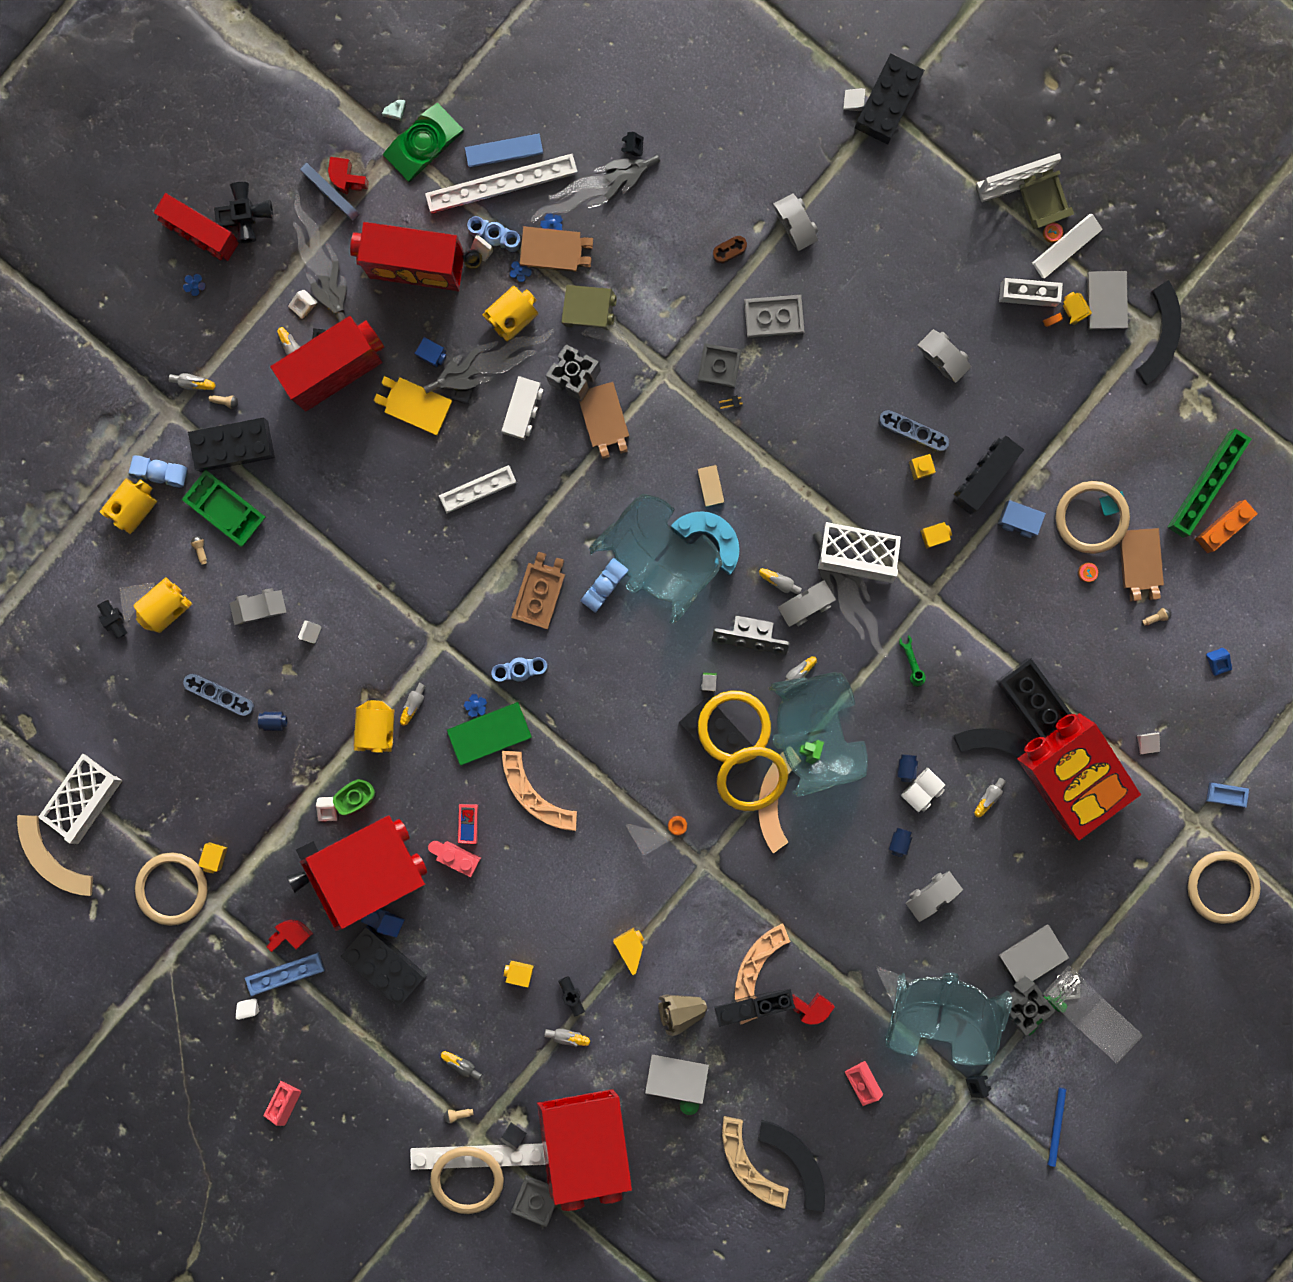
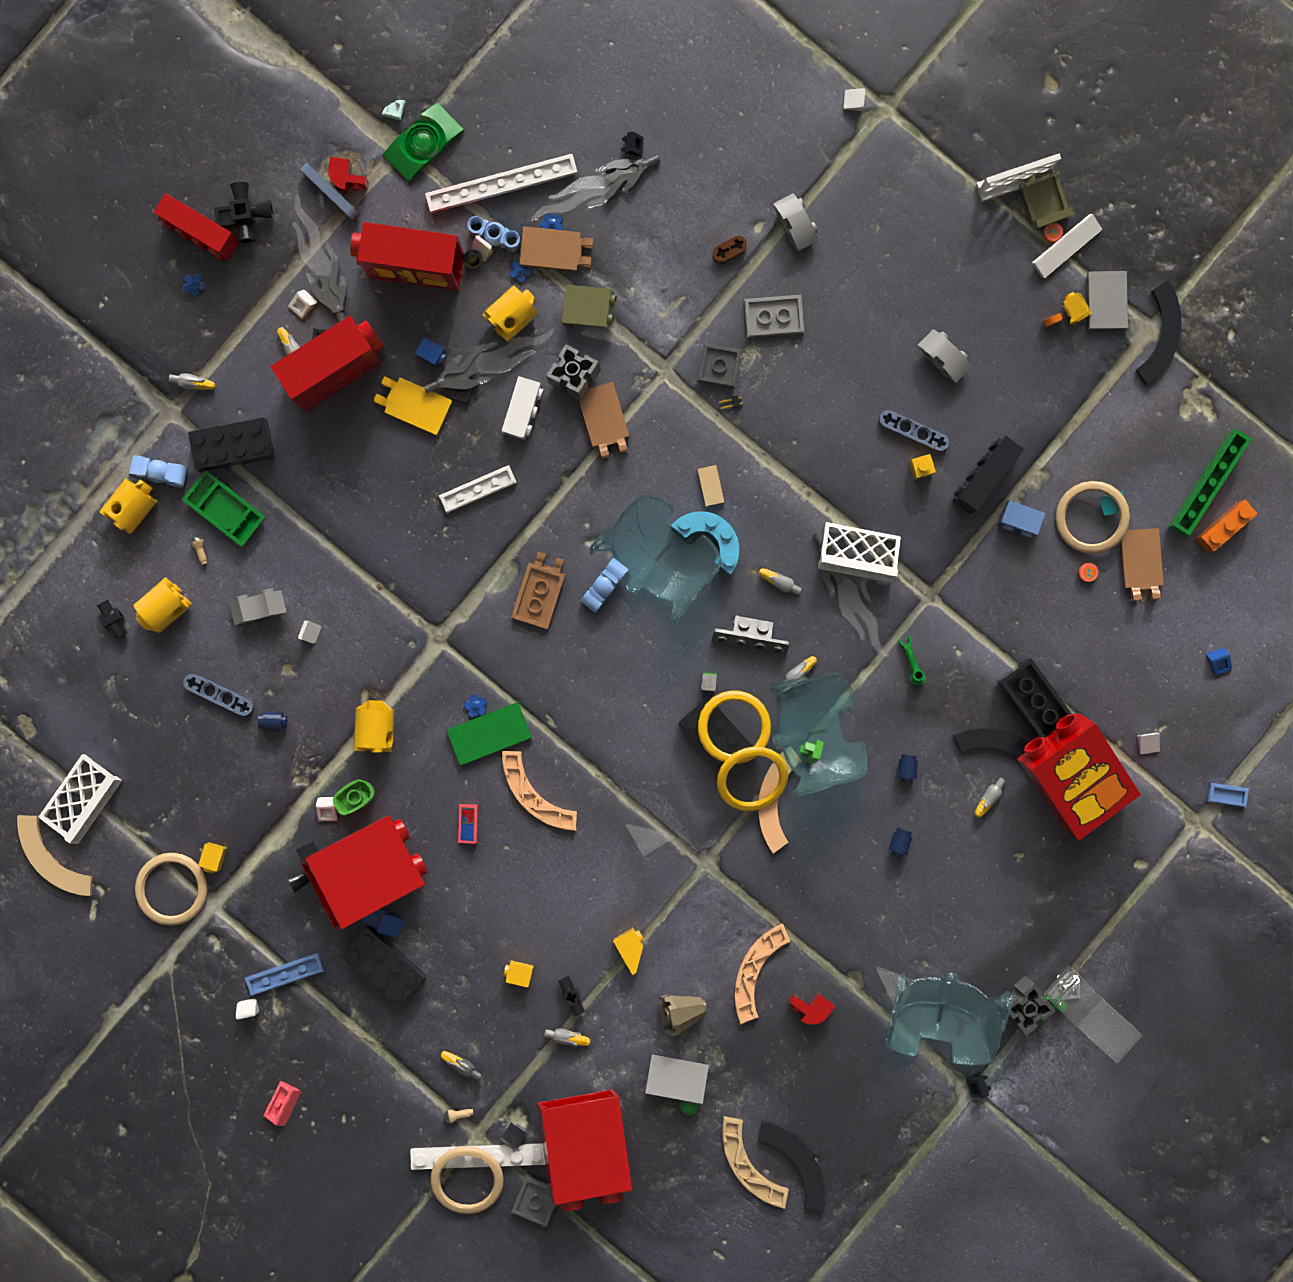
clear tile [119,582,156,623] -> none
tan piece [209,396,238,409] -> none
red brick [266,920,313,952] -> none
light grey piece [400,683,426,726] -> none
coral brick [428,841,481,877] -> none
medium blue tile [465,133,543,168] -> none
light blue piece [492,657,548,682] -> none
orange tile [668,816,687,836] -> none
black slope [714,989,795,1027] -> none
light grey brick [778,580,836,627] -> none
coral slope [845,1061,883,1106] -> none
black brick [855,53,925,145] -> none
white brick [901,768,945,812] -> none
light grey brick [906,871,963,922] -> none
yellow brick [920,522,952,549] -> none
white brick [999,278,1063,307] -> none
light grey tile [999,924,1069,983] -> none
blue bar [1048,1088,1067,1167] -> none
tan piece [1142,608,1171,626] -> none
tan wedge [1188,851,1261,924] -> none

